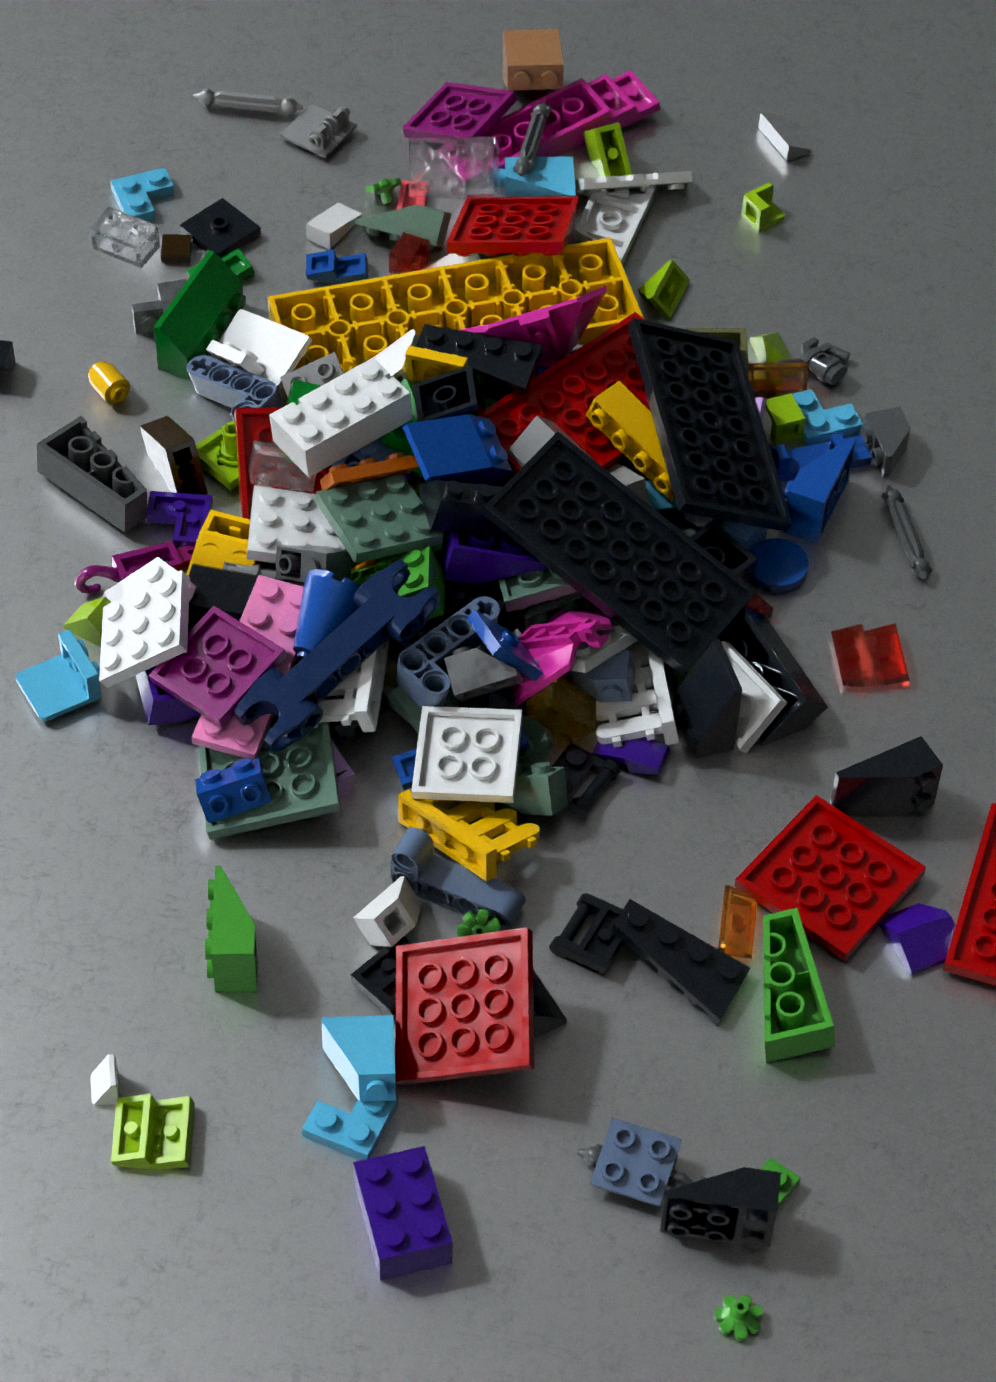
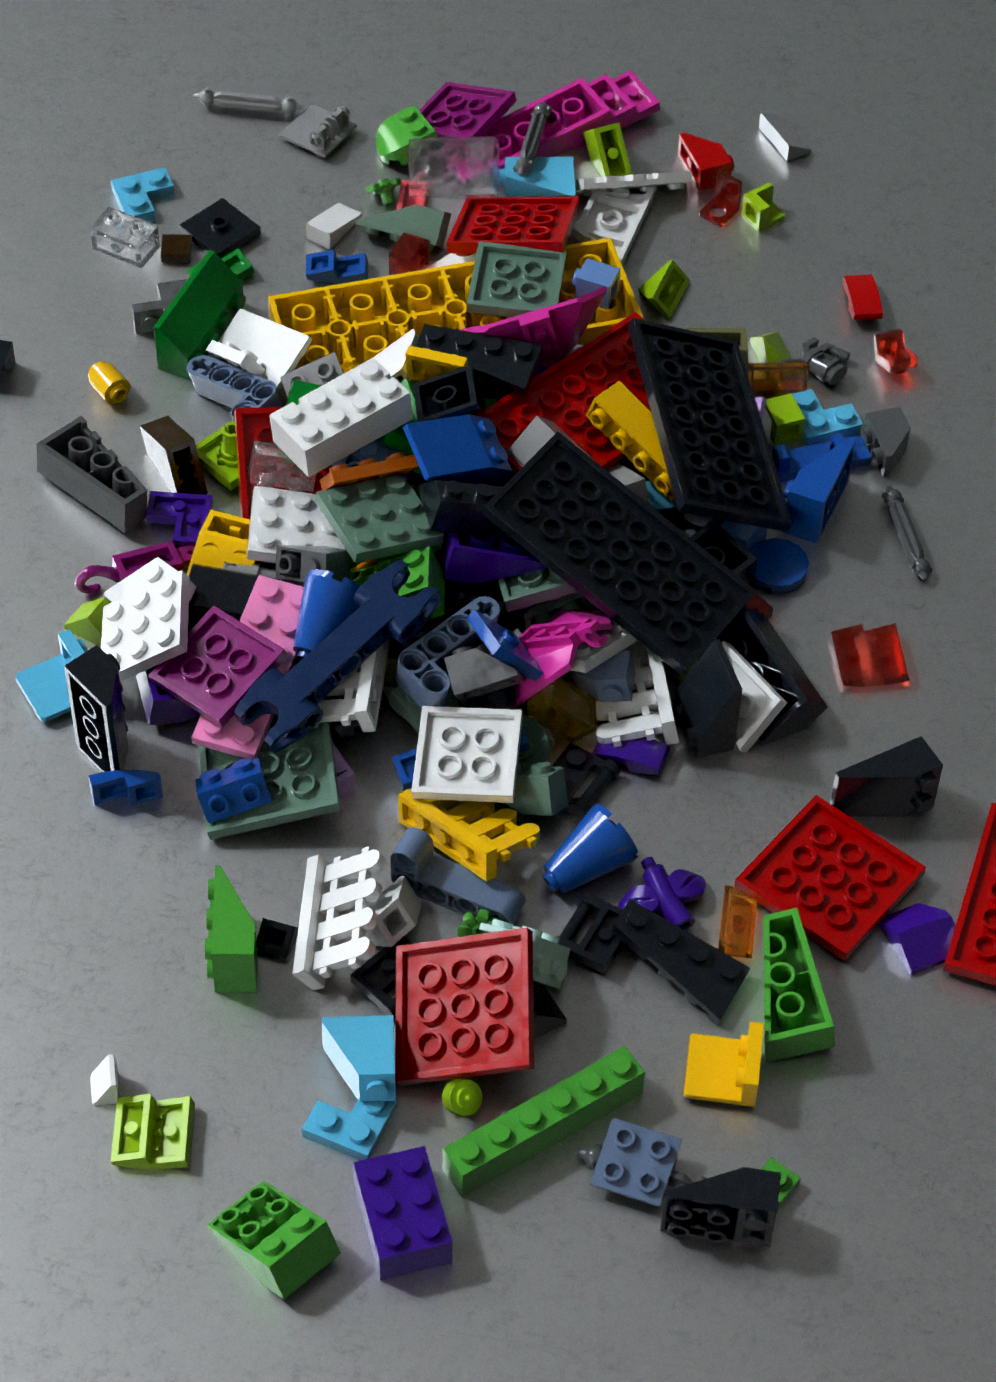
medium nougat slope [503,29,564,90] -> none
bright green plant [714,1294,763,1342] -> none
none -> black slope [64,645,128,773]
none -> blue slope [88,770,163,807]
none -> bright green slope [207,1181,341,1299]
none -> black slope [256,918,298,961]
none -> white fence [292,846,385,991]
none -> bright green slope [376,105,438,165]
none -> bright green brick [442,1046,645,1197]
none -> lime wheel [442,1078,482,1116]
none -> sand green plate [467,241,567,317]
none -> light aqua bracket [479,919,571,989]
none -> blue cone [542,804,639,893]
none -> medium blue brick [572,258,620,309]
none -> dark purple plant [618,857,706,931]
none -> red slope [678,133,734,191]
none -> yellow bracket [683,1022,764,1107]
none -> clear red bracket [699,170,743,227]
none -> red slope [843,274,883,320]
none -> clear red bracket [874,329,918,374]

